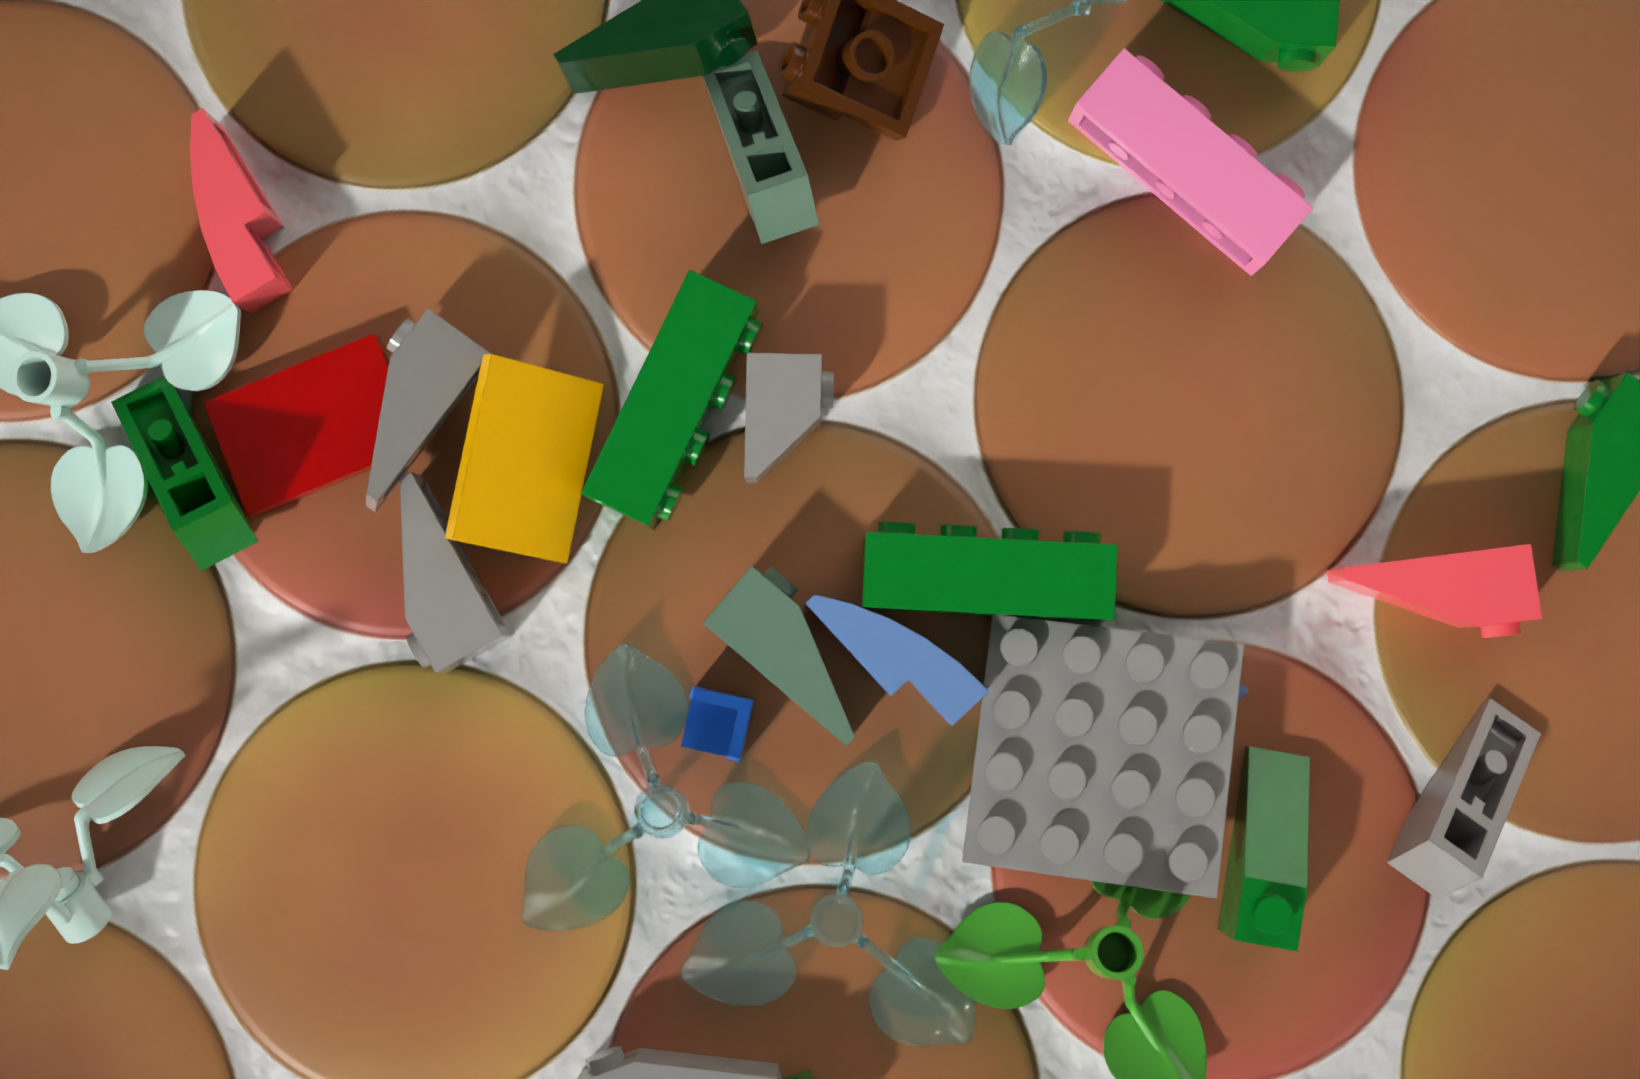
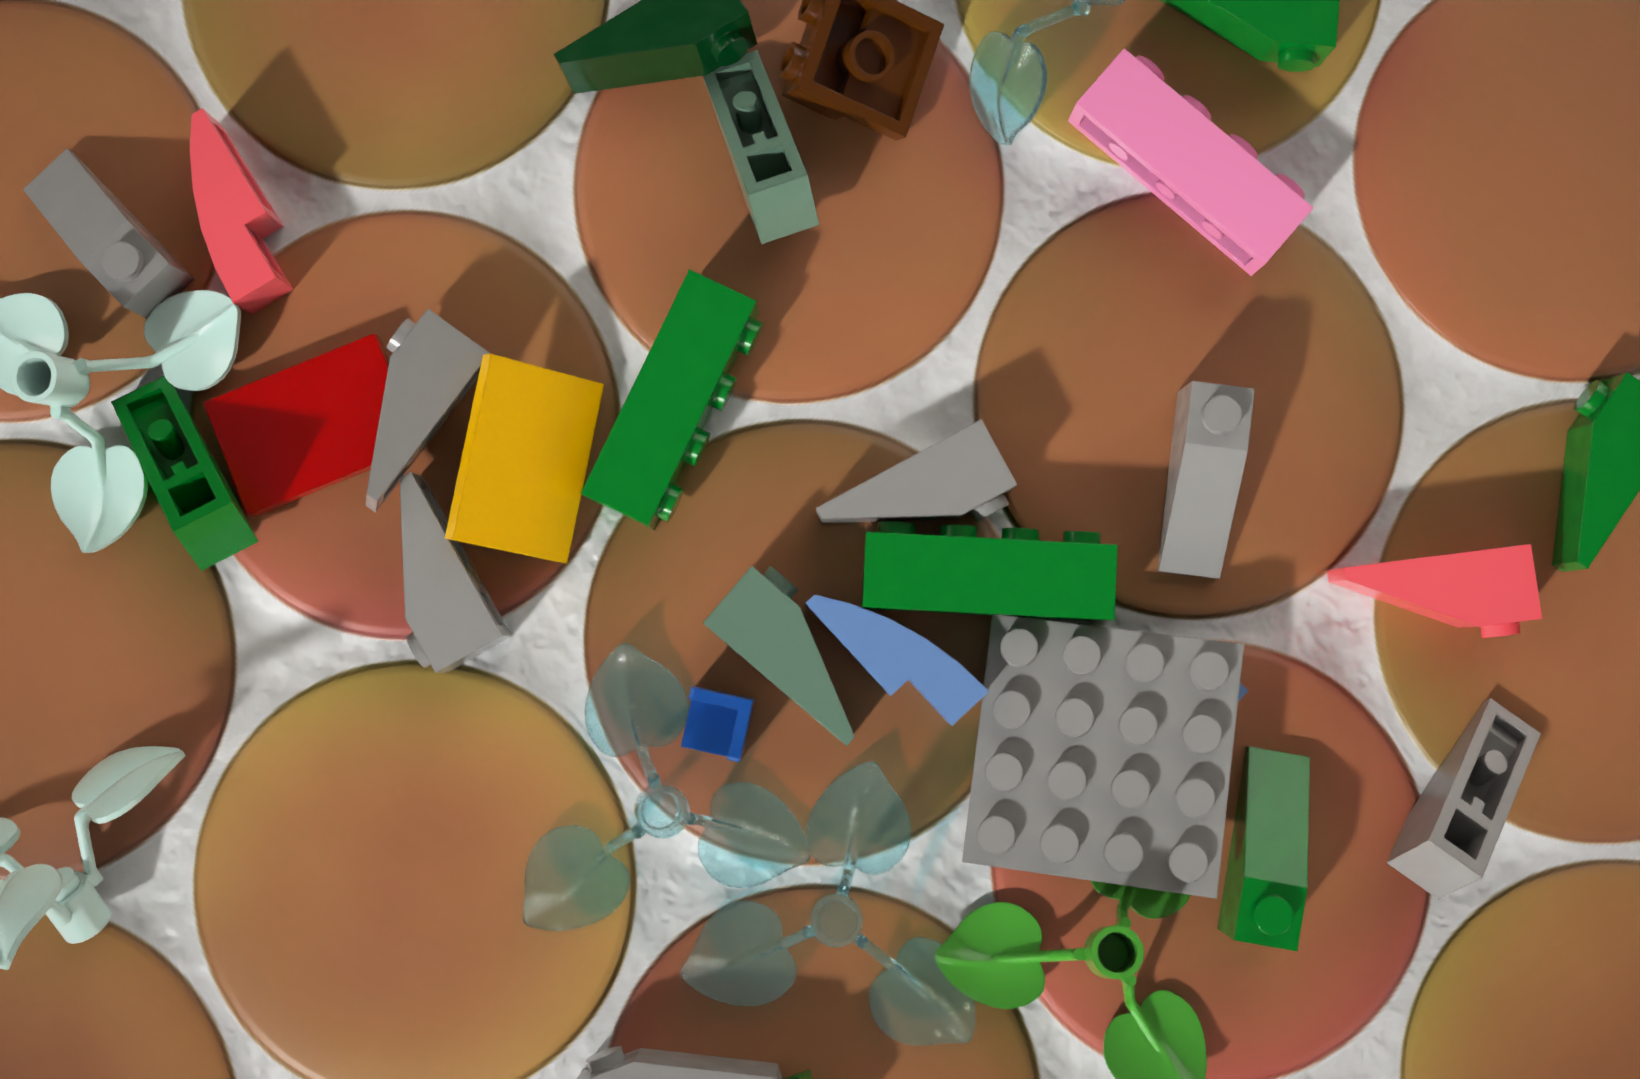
light grey slope [744,353,834,483] -> none
none -> light grey slope [23,148,195,318]
none -> light grey slope [816,419,1017,523]
none -> light grey slope [1157,381,1255,579]

